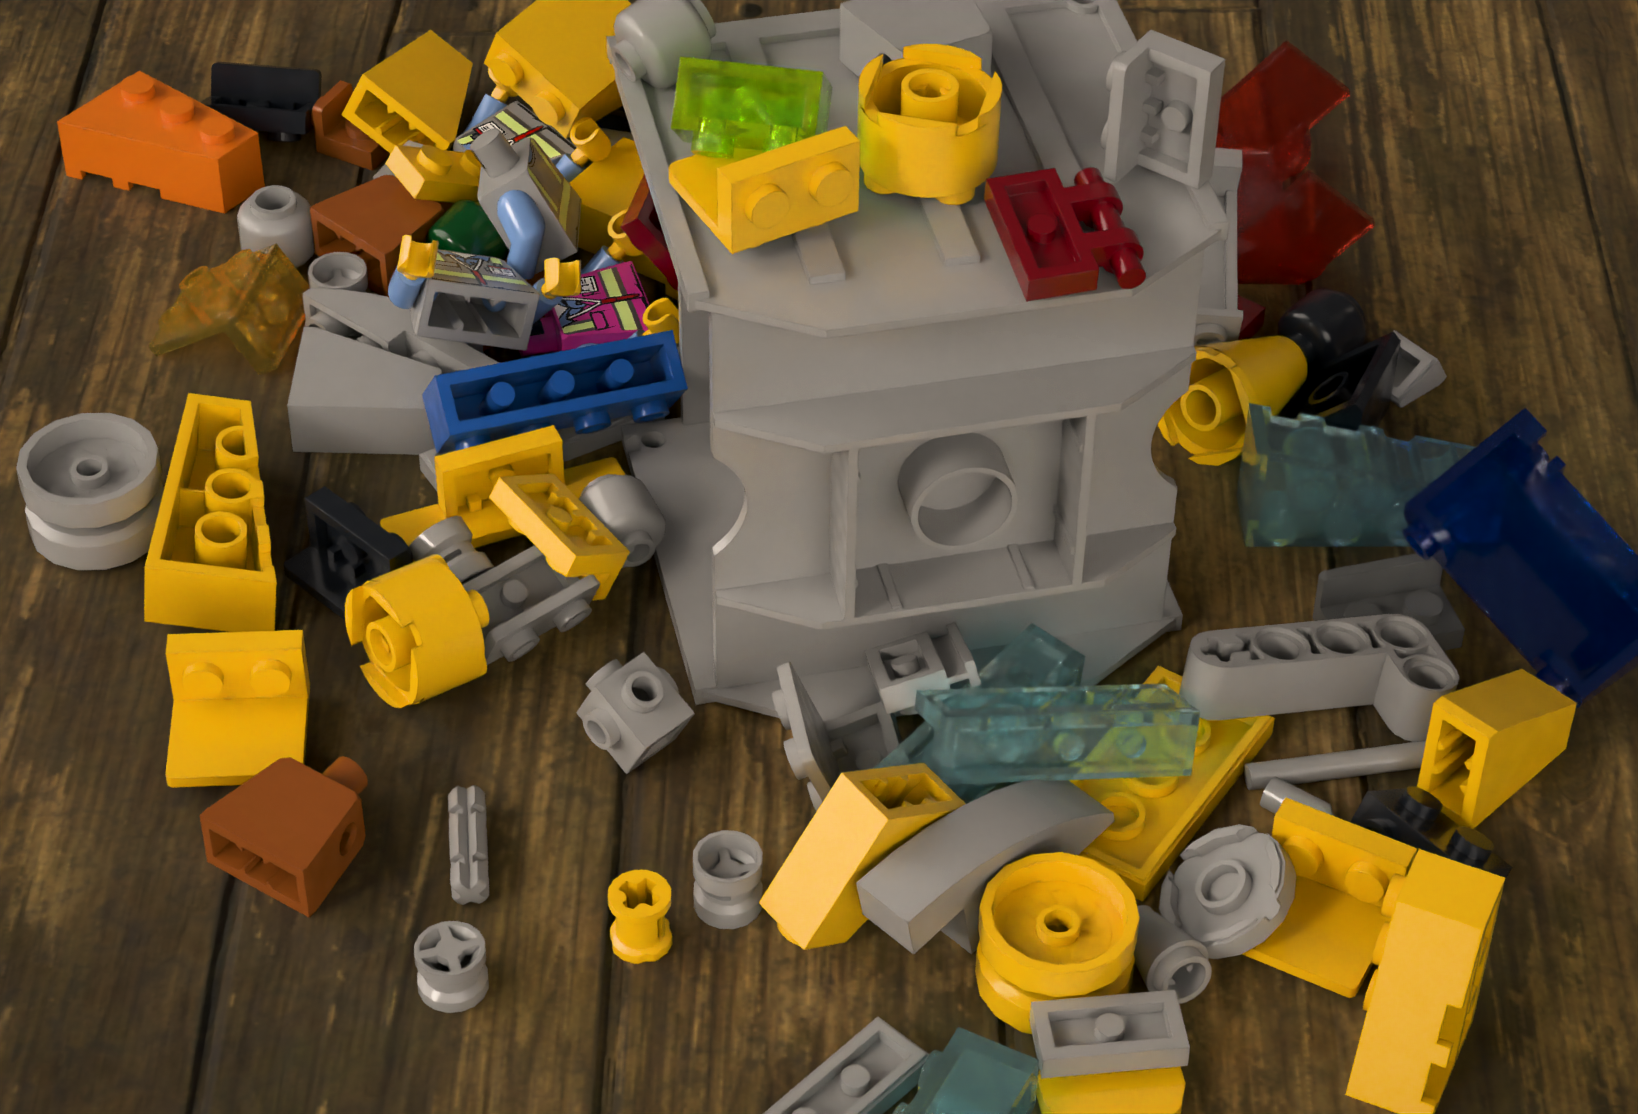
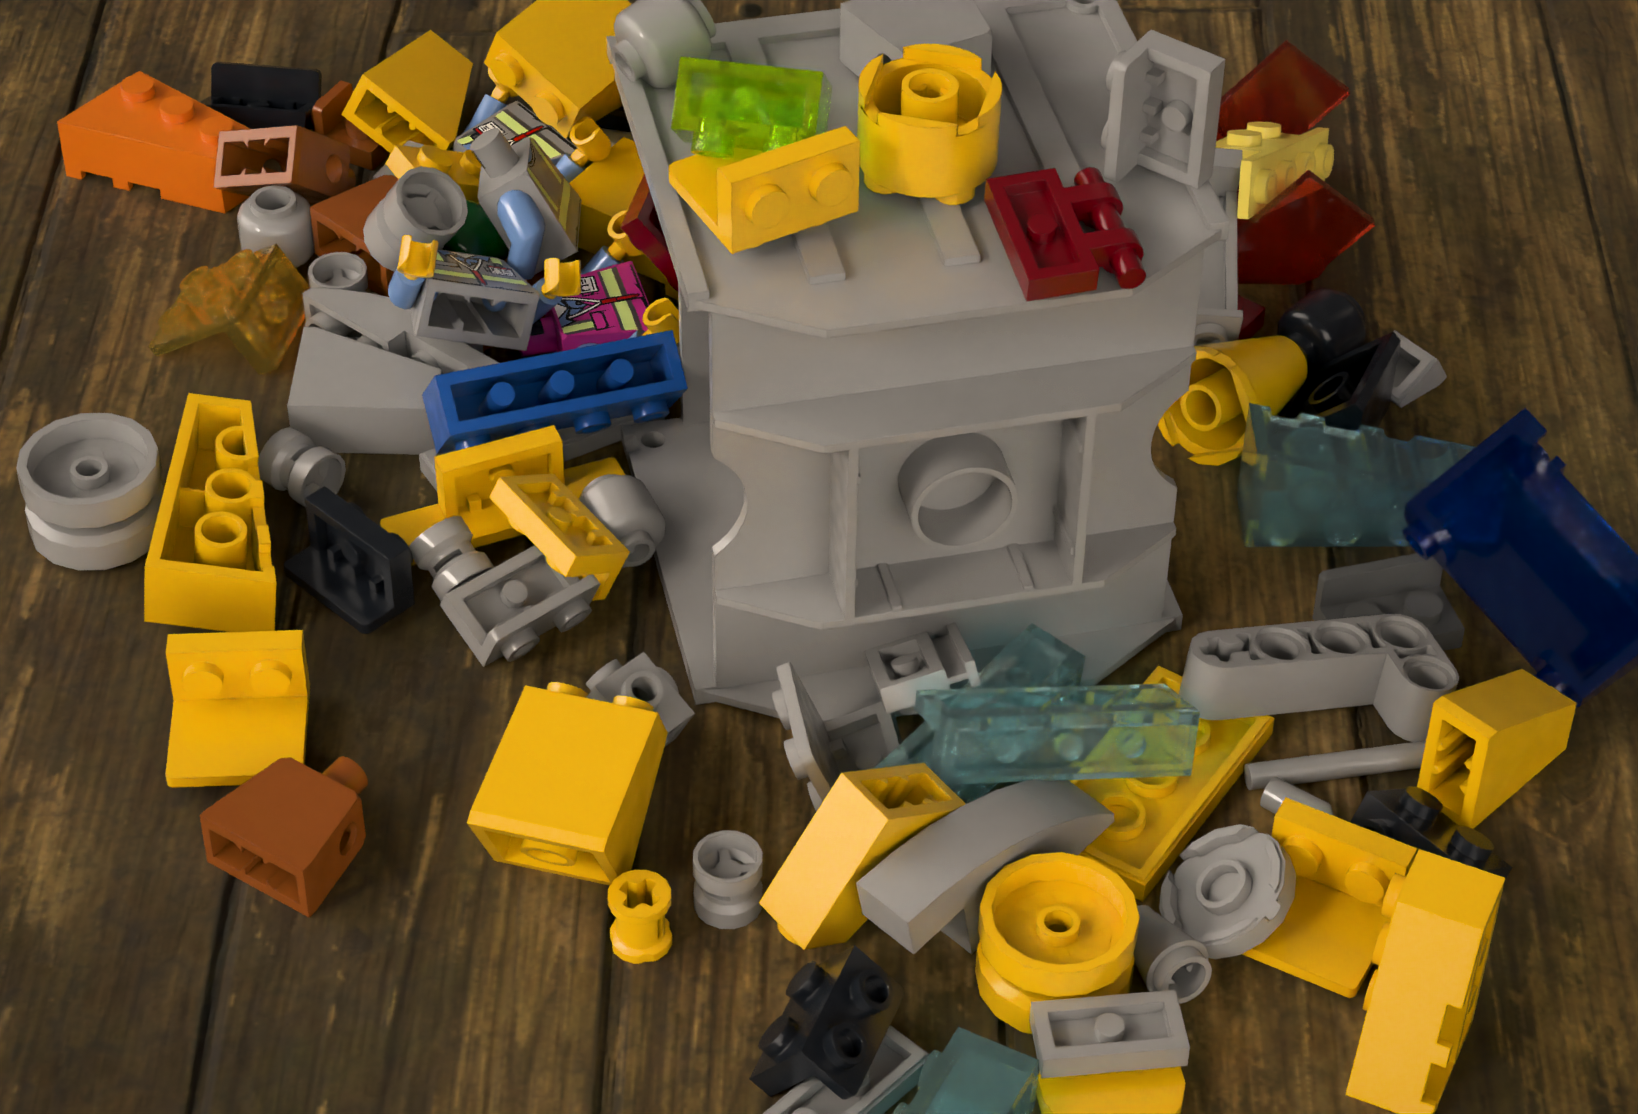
yellow brick [345,554,490,708] -> none
light grey wheel [414,921,489,1013] -> none
light grey axle [448,785,489,905] -> none
none -> dark orange torso [214,125,356,204]
none -> light grey wheel [258,427,346,508]
none -> light grey wheel [363,166,468,272]
none -> yellow slope [467,682,668,885]
none -> black bracket [749,945,905,1100]
none -> light yellow bracket [1215,122,1334,220]

